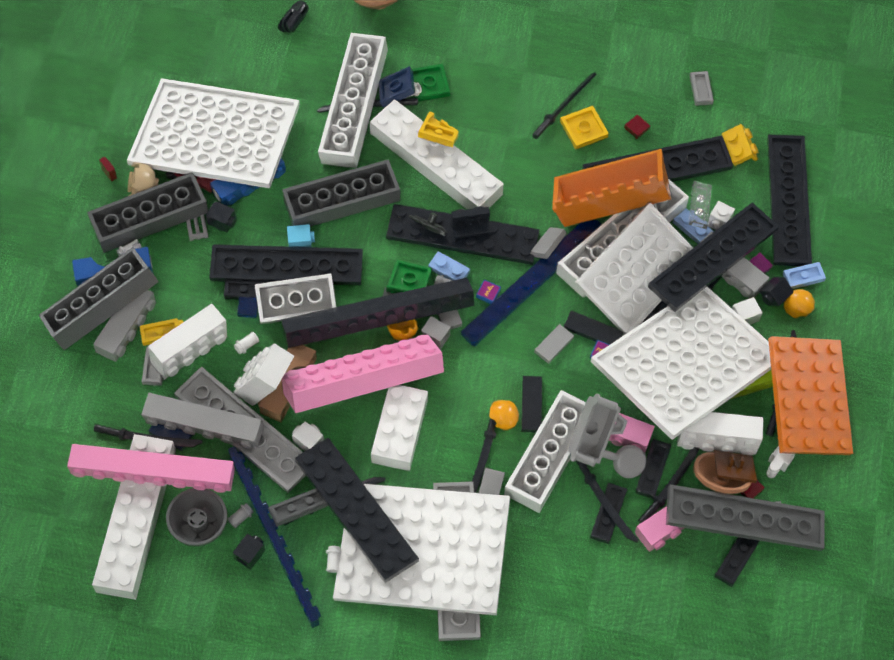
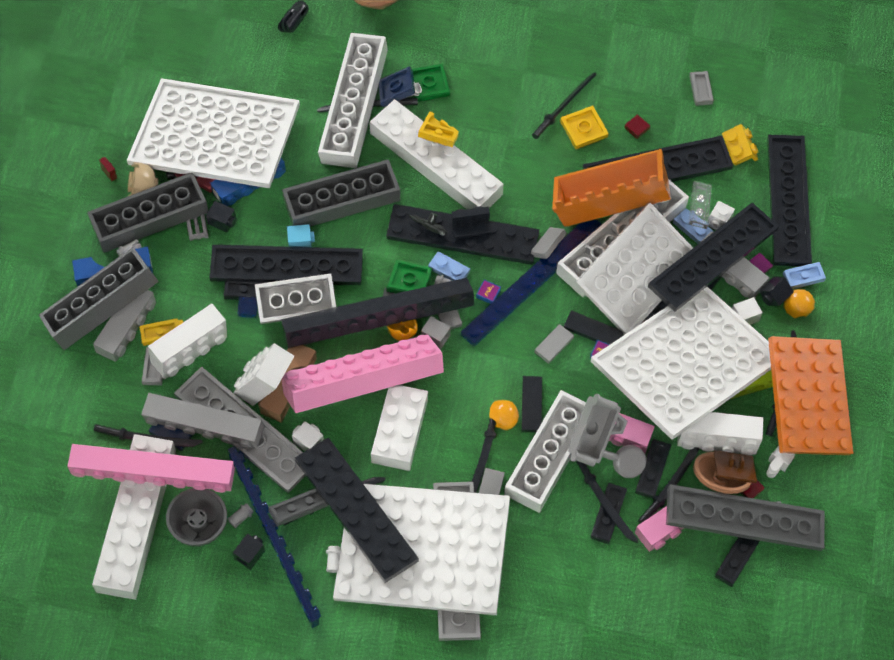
white pin [234,332,259,354] -> none

